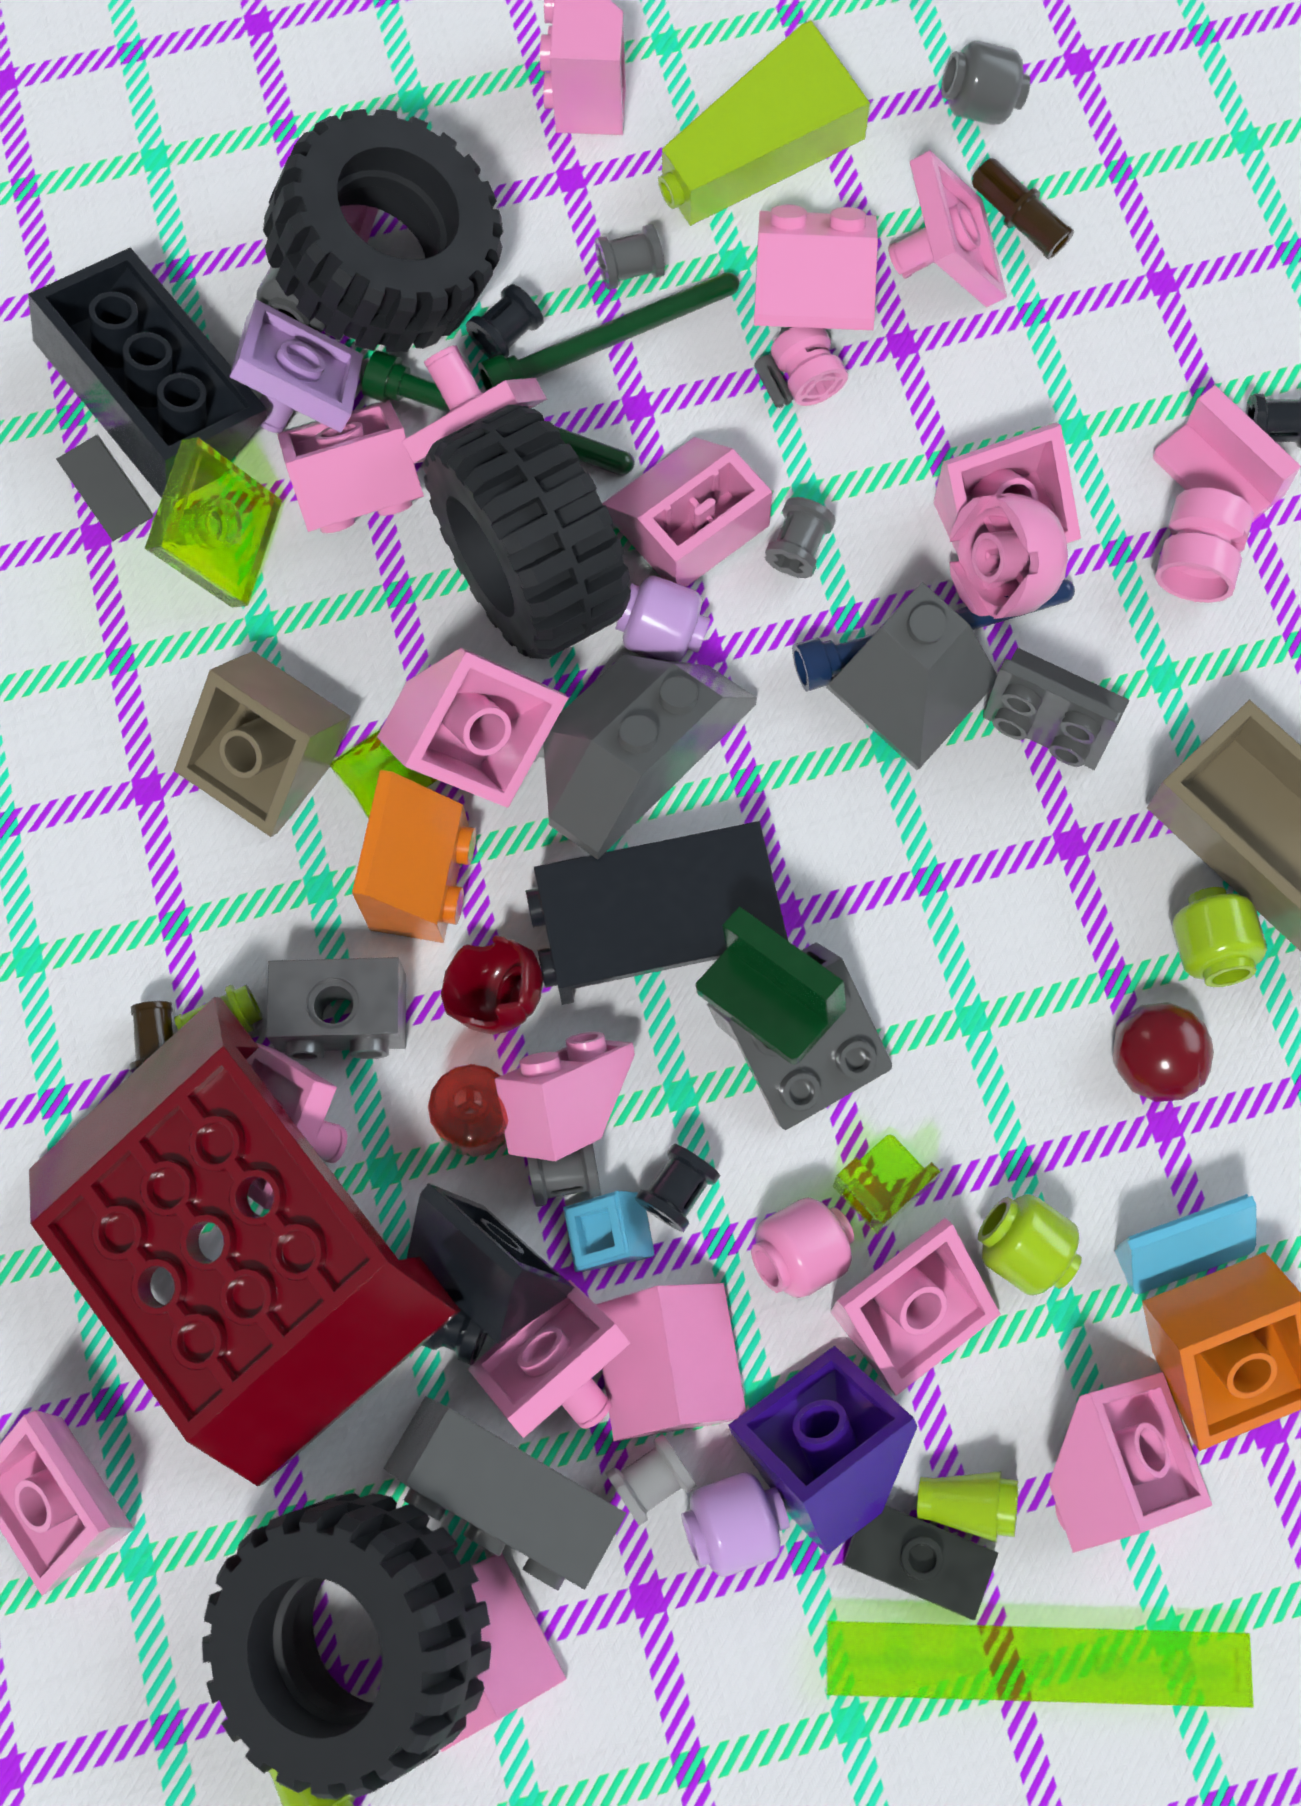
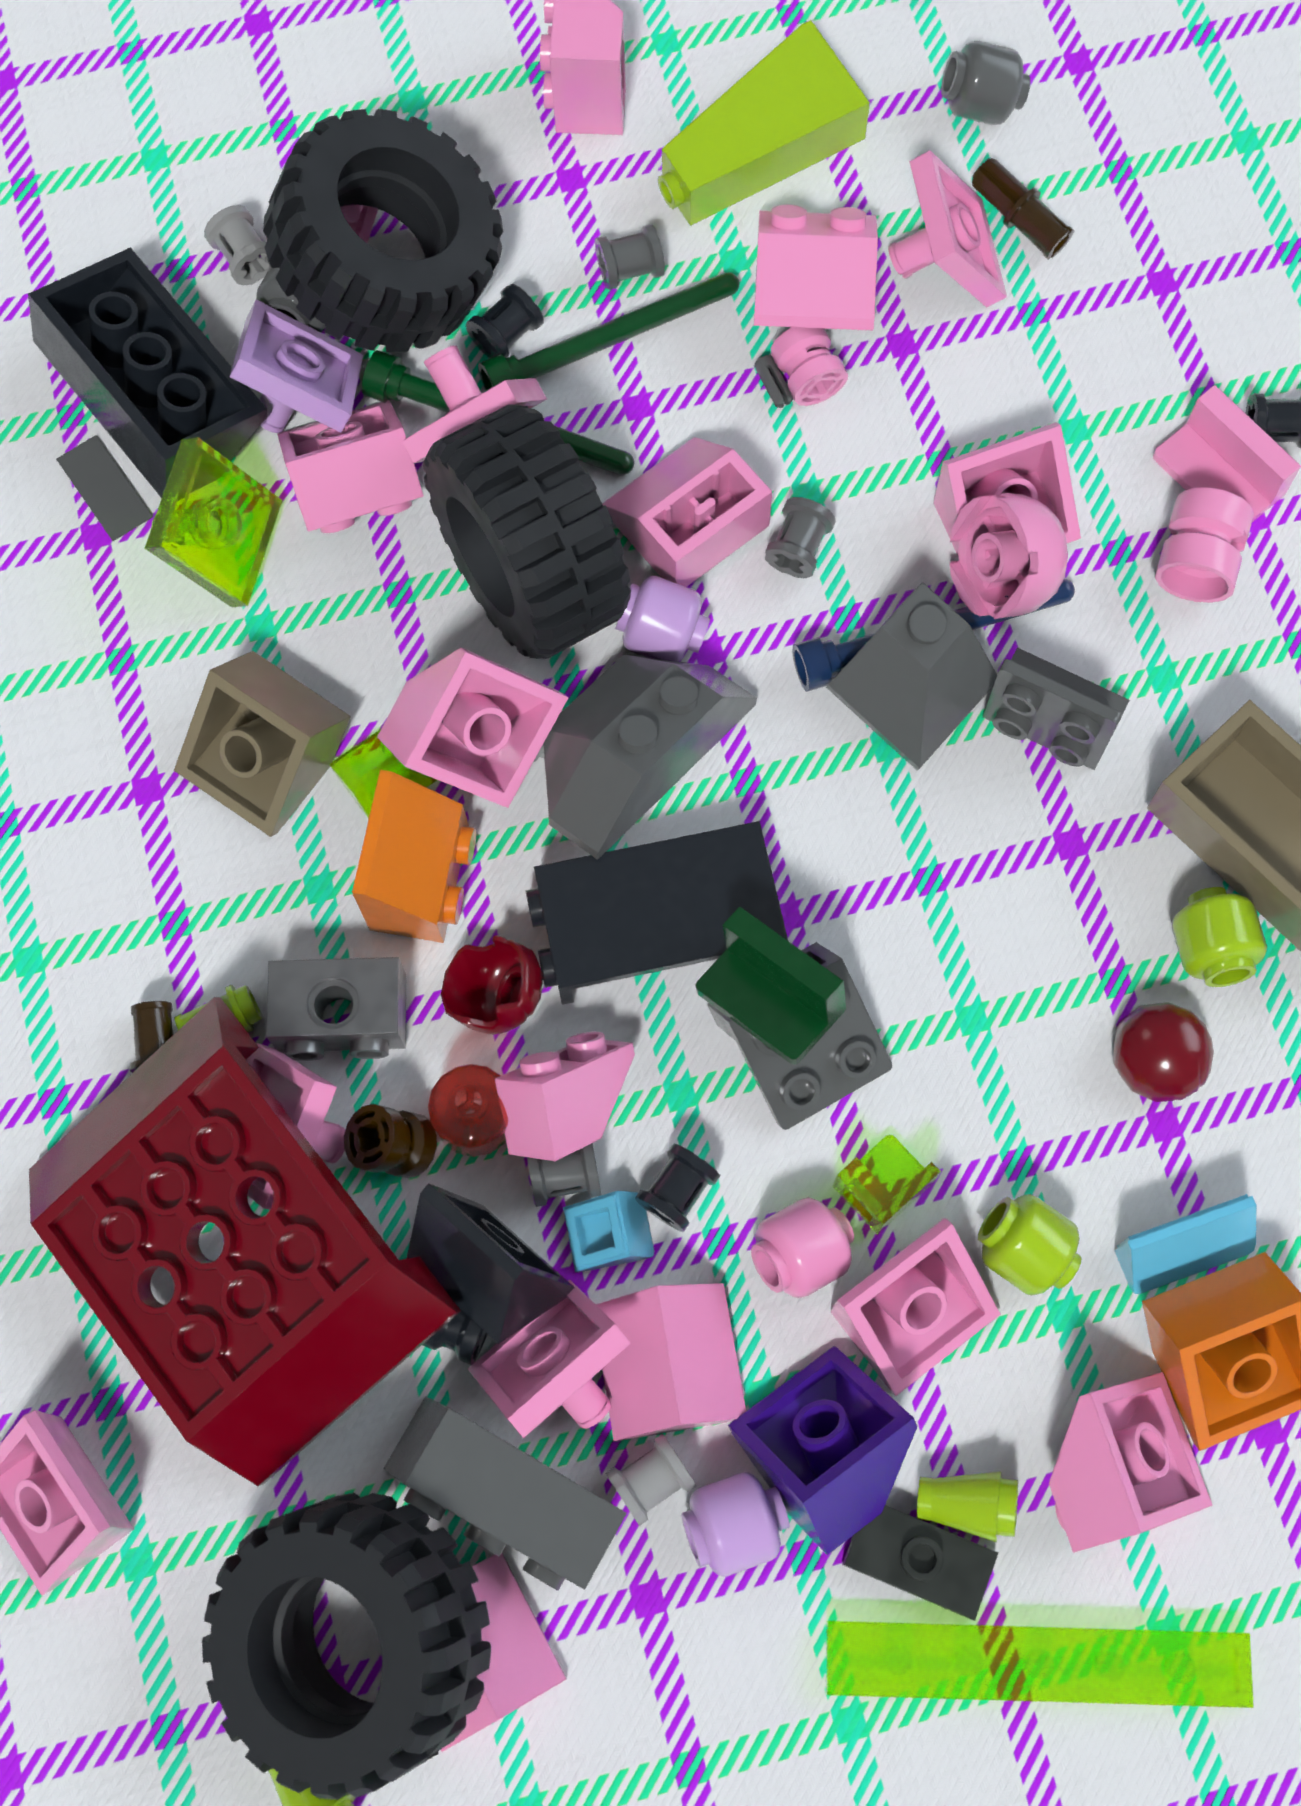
none -> light grey bush [204,205,271,286]
none -> dark brown wheel [344,1104,437,1178]

